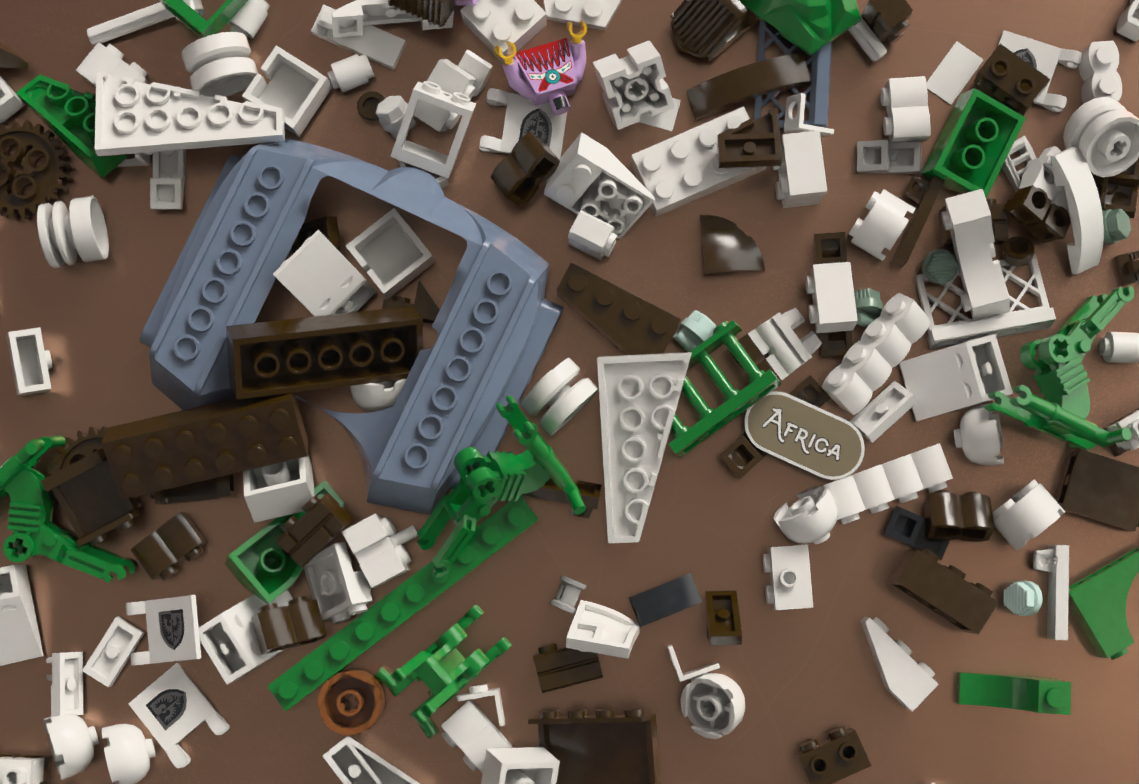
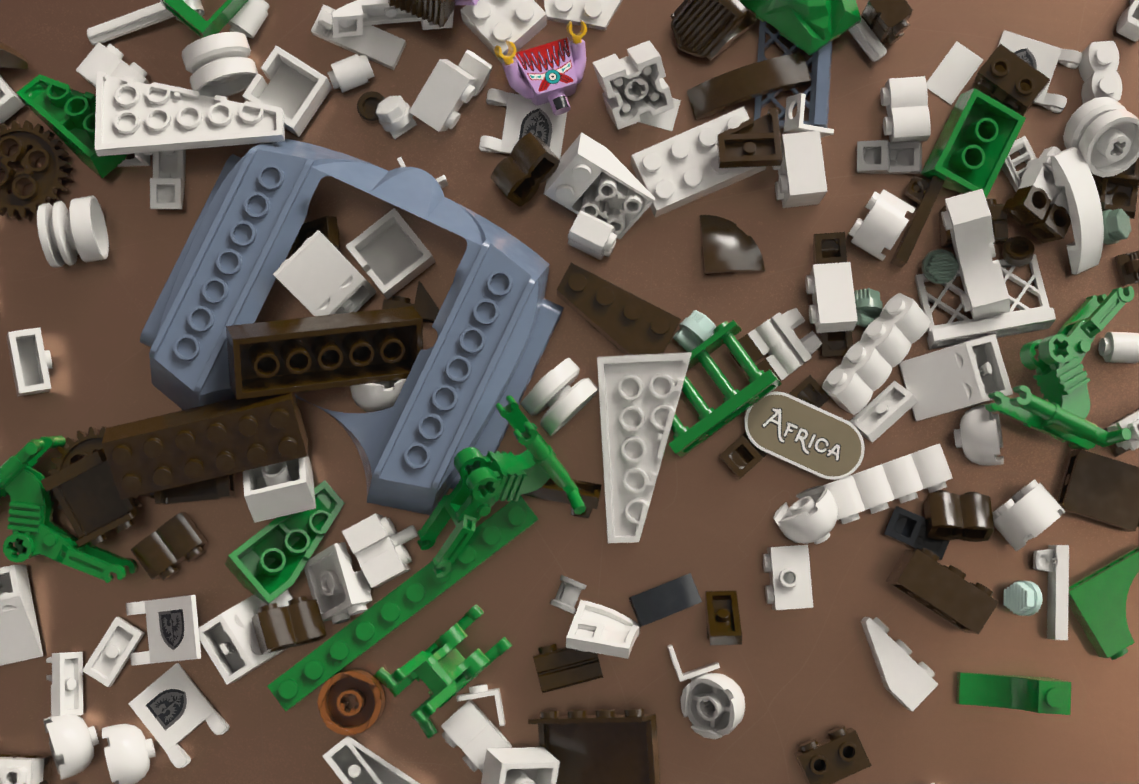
dark brown brick [277,493,353,567] -> none
white window [390,81,476,179] -> none

